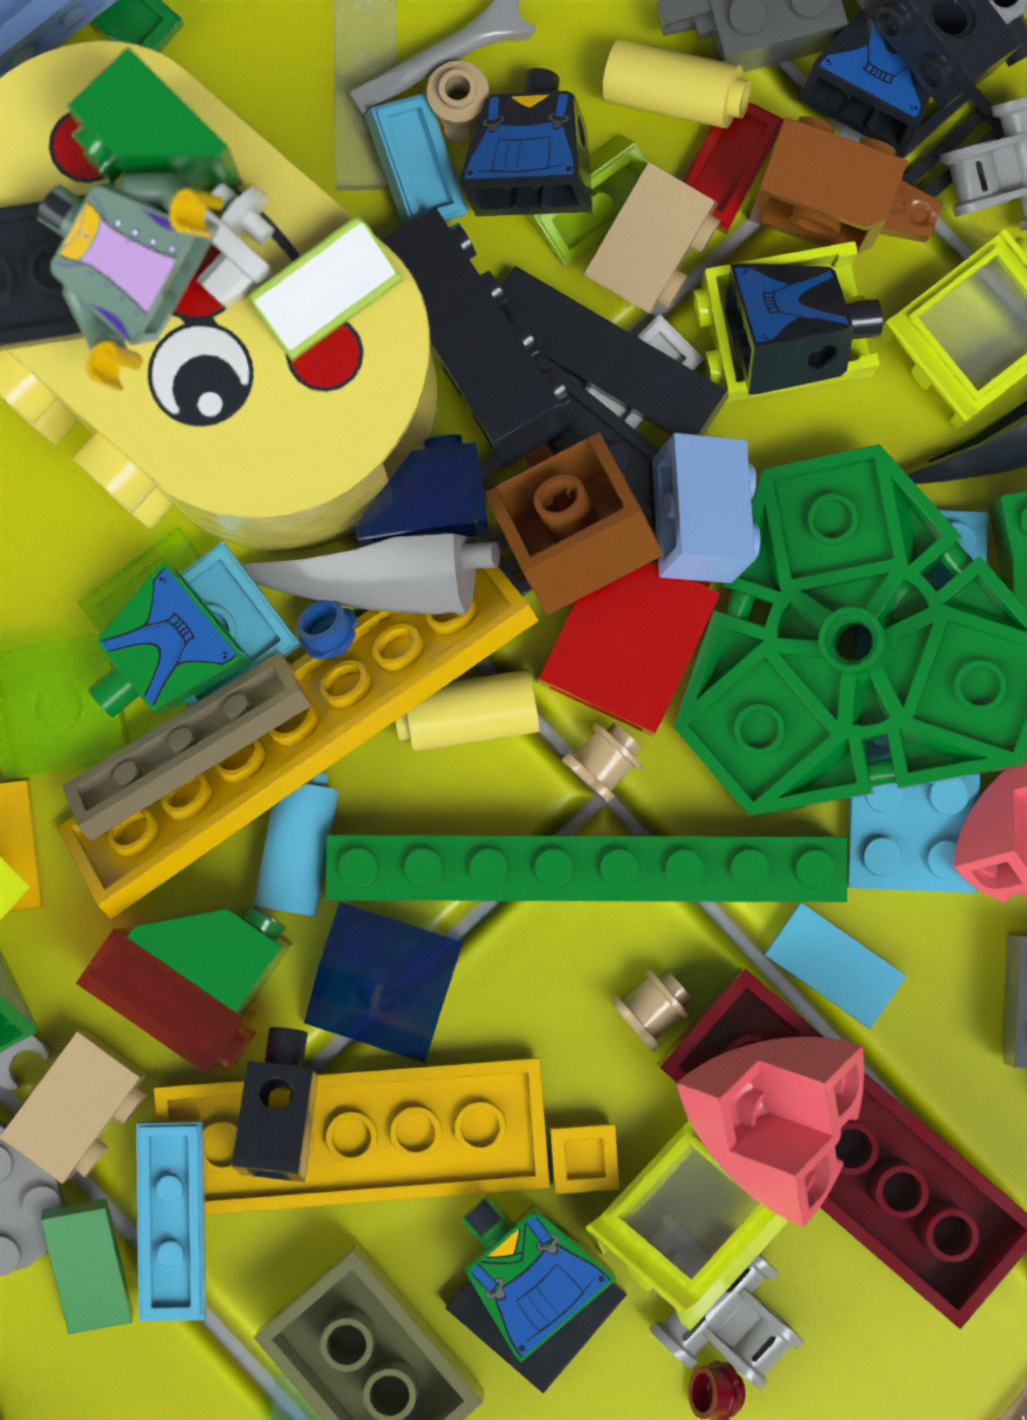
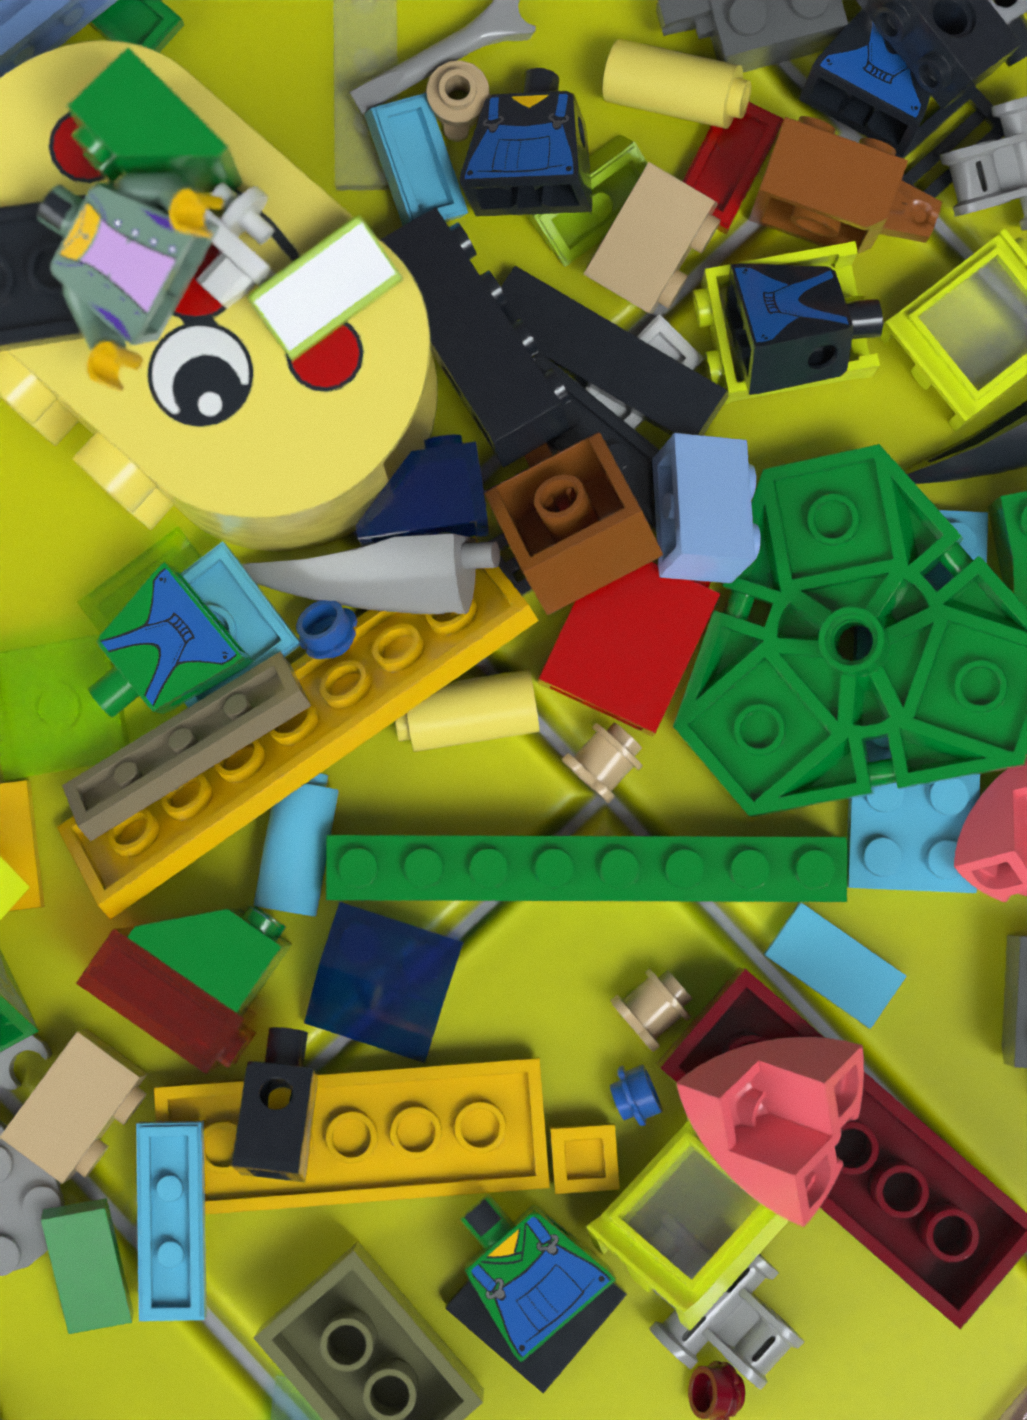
none -> blue plate [610,1064,663,1126]

